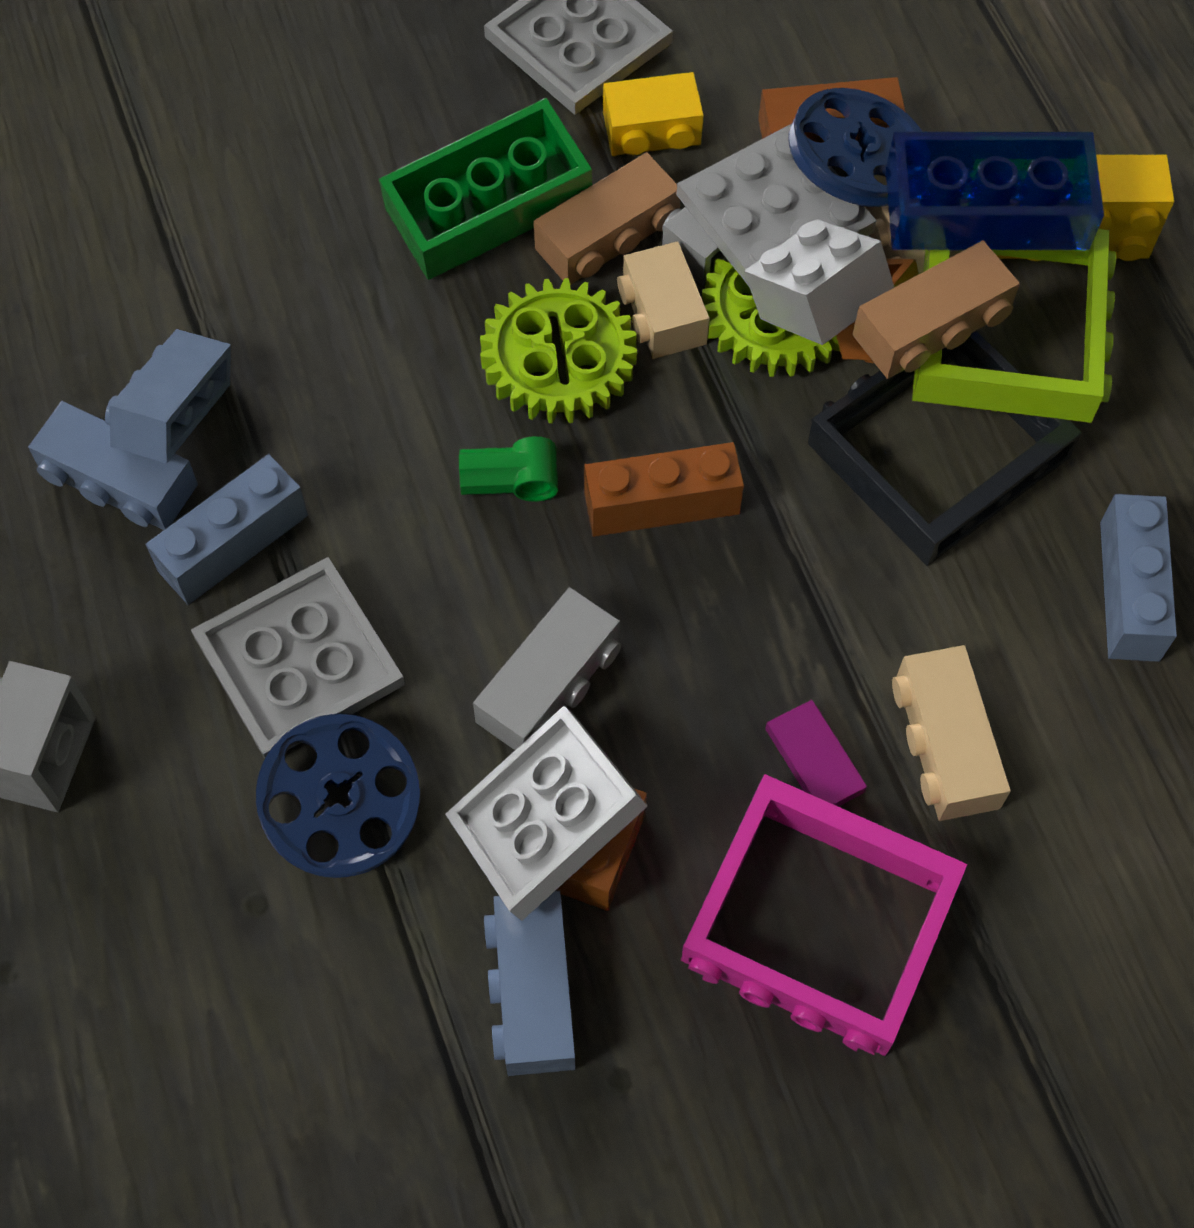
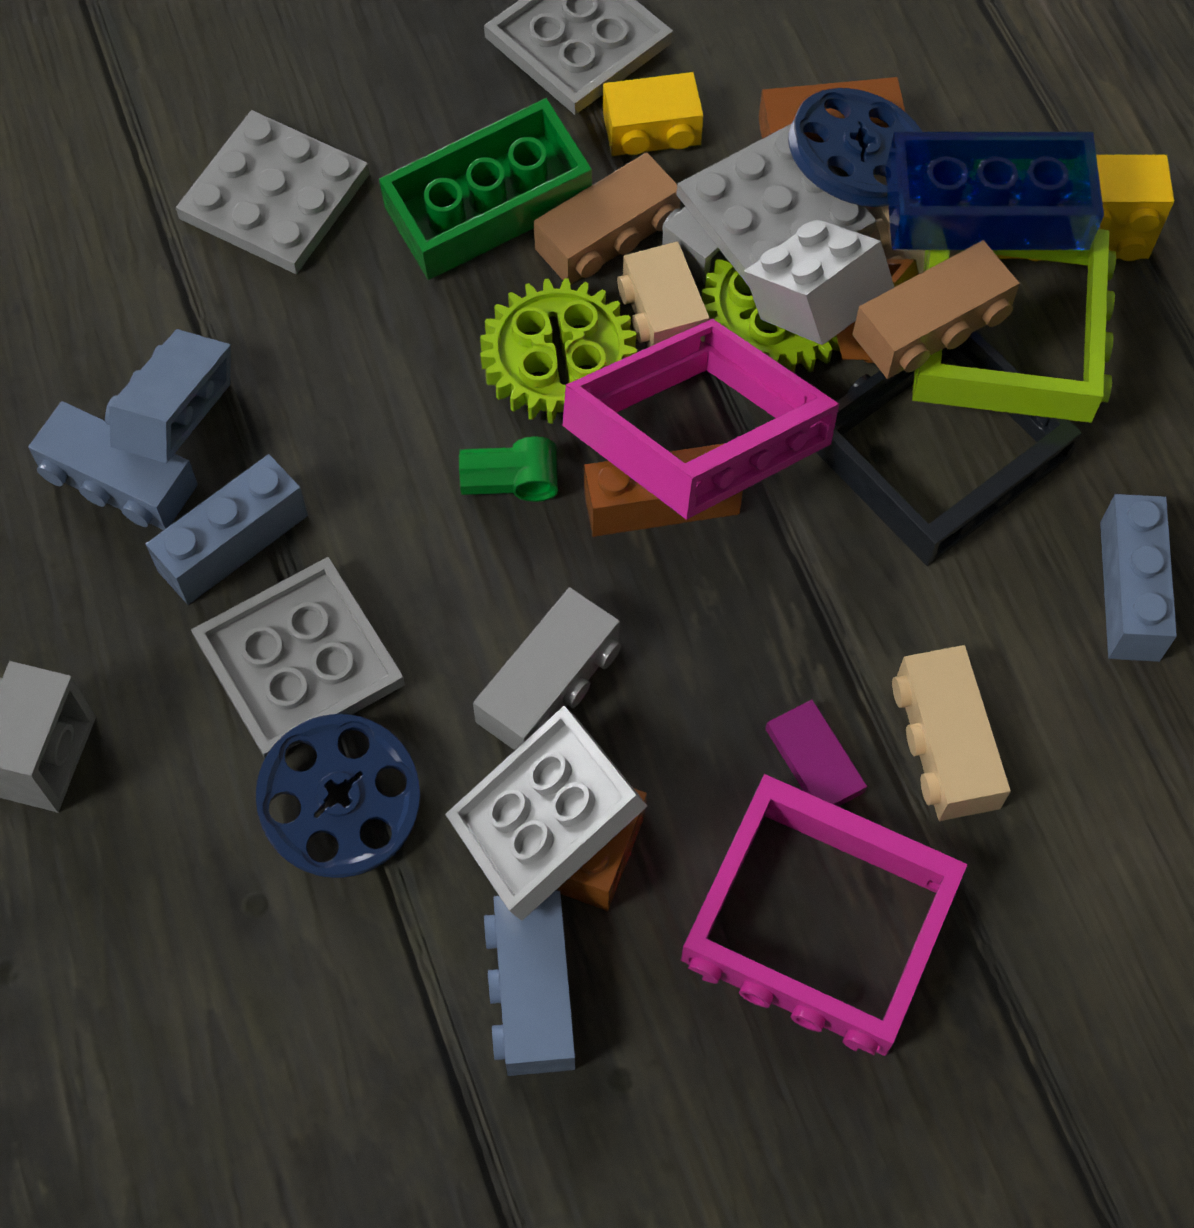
none -> light grey plate [176,110,370,274]
none -> dark pink window [562,319,839,520]

